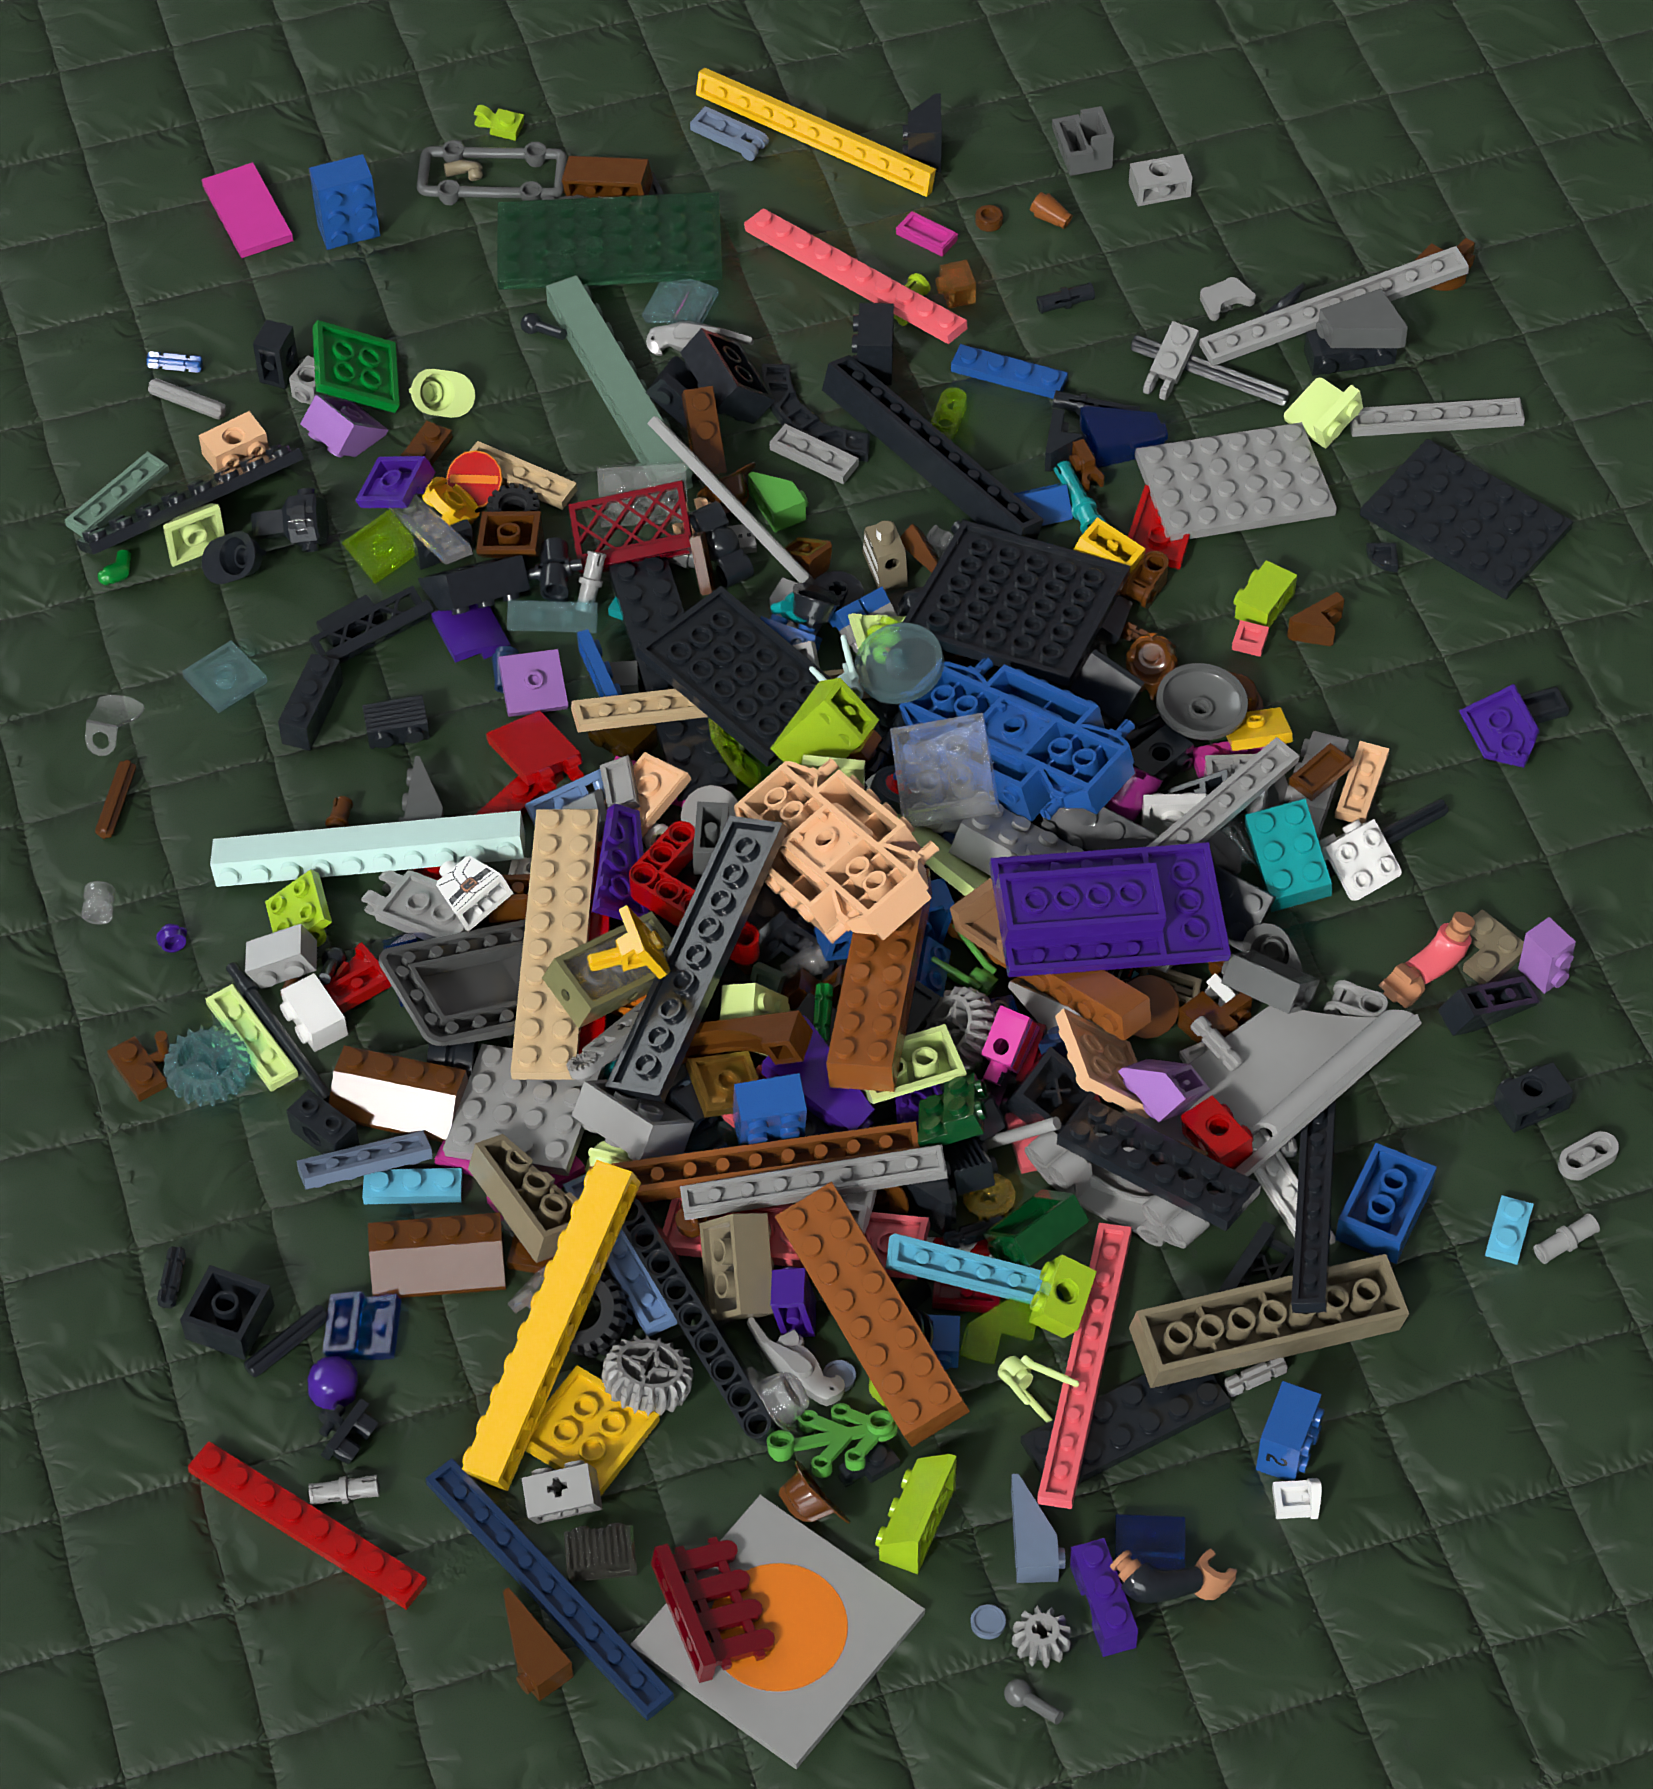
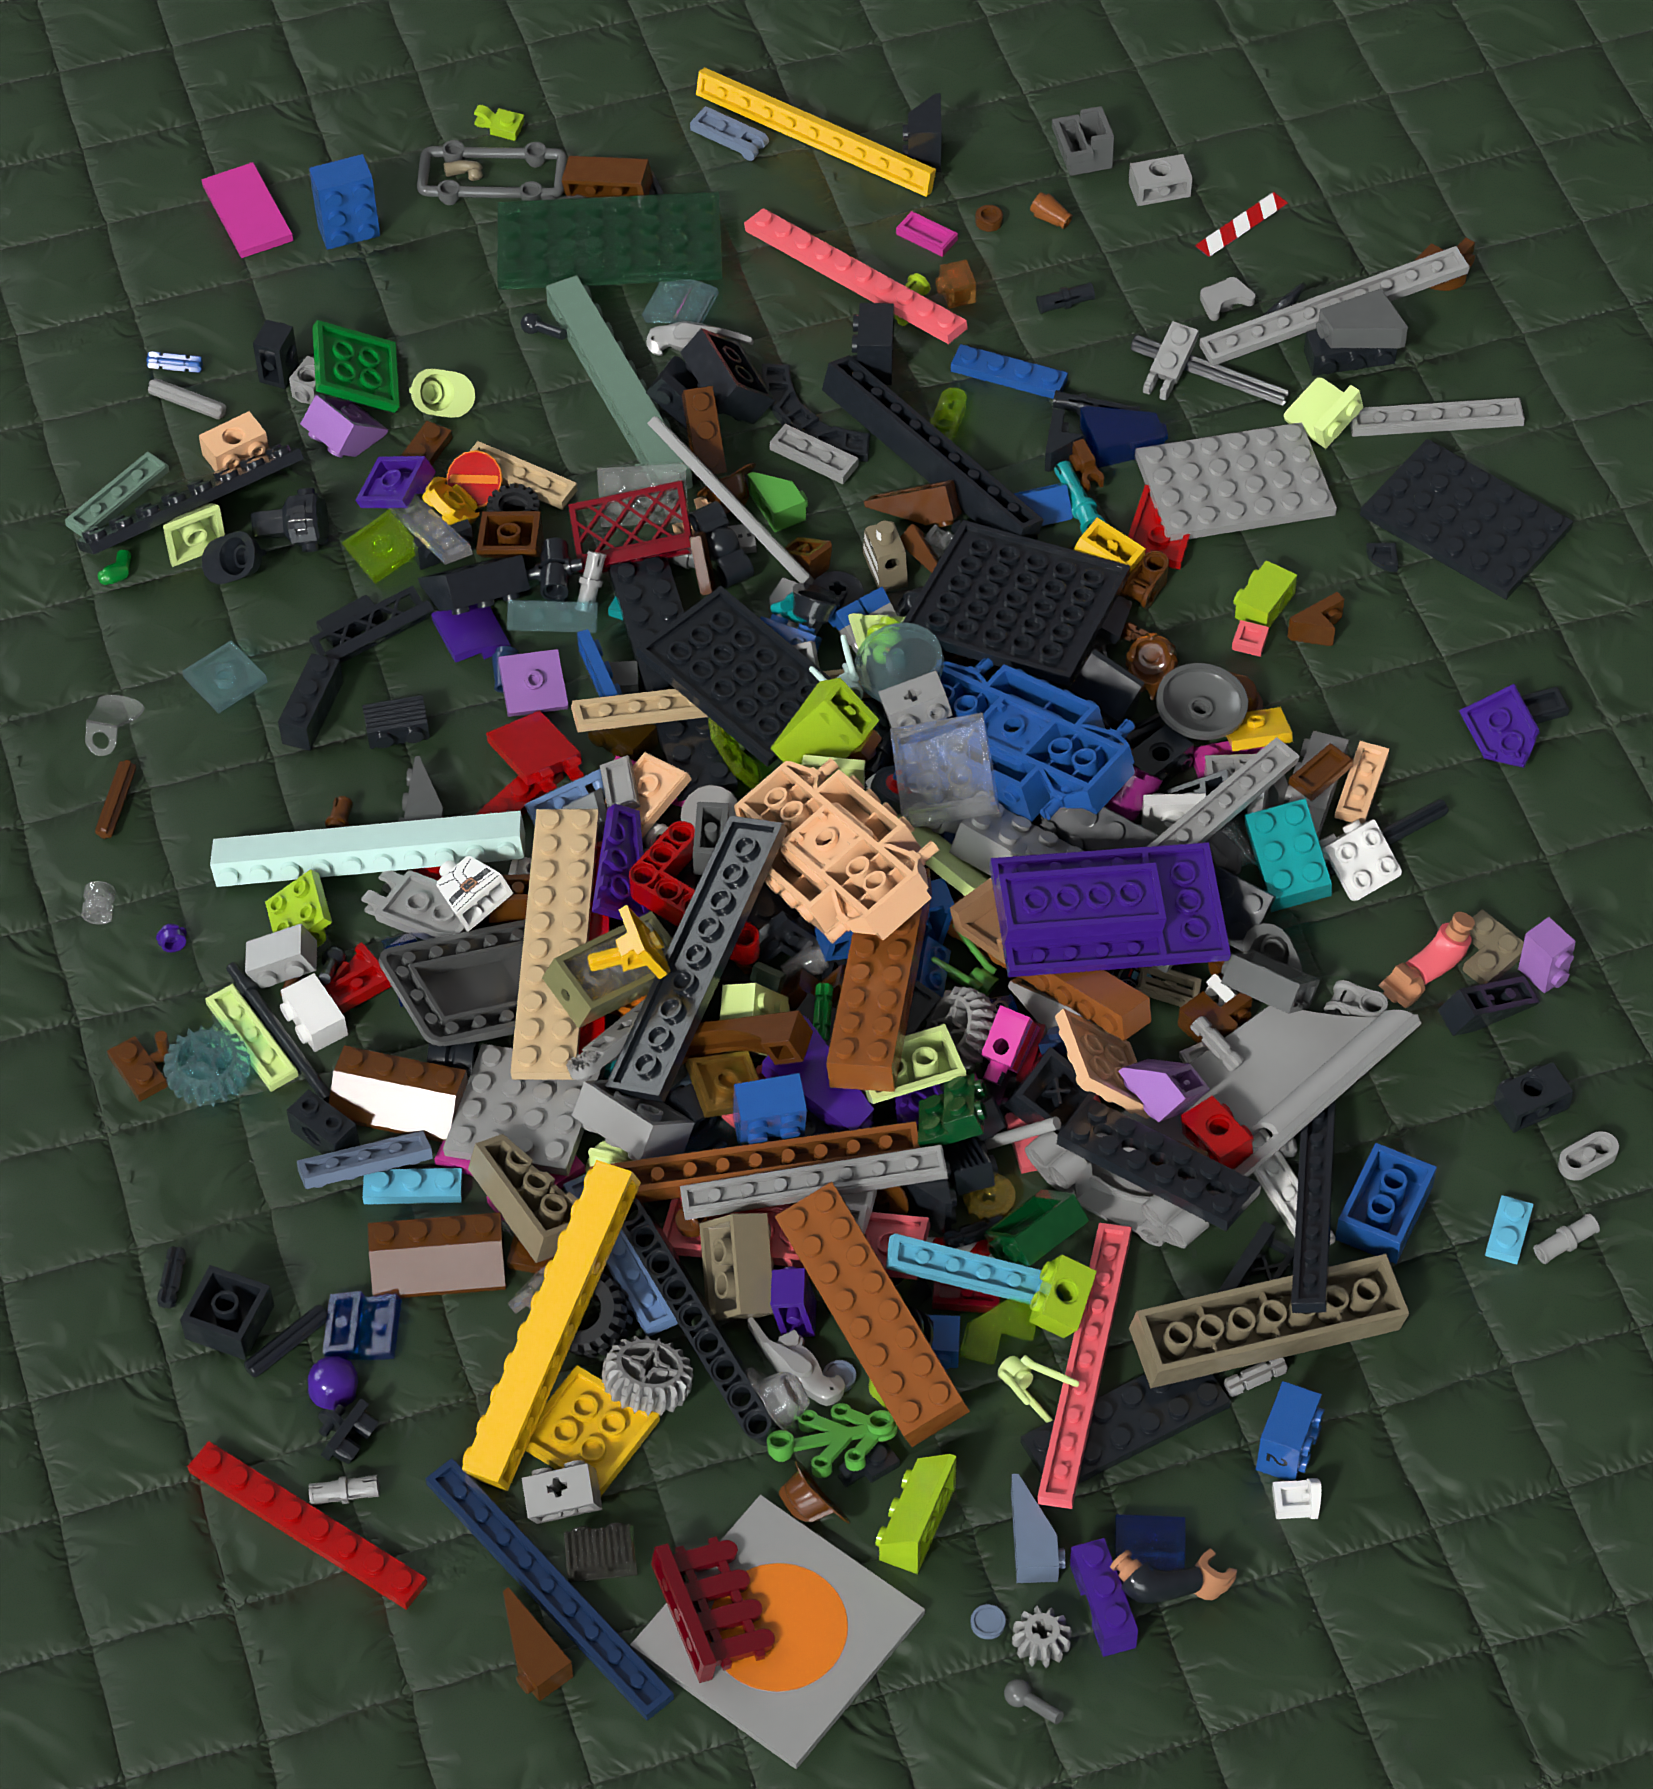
reddish brown tile [1127,974,1179,1038] -> none
none -> reddish brown slope [864,479,962,527]
none -> light grey brick [878,671,953,736]
none -> sticker [1195,192,1288,257]

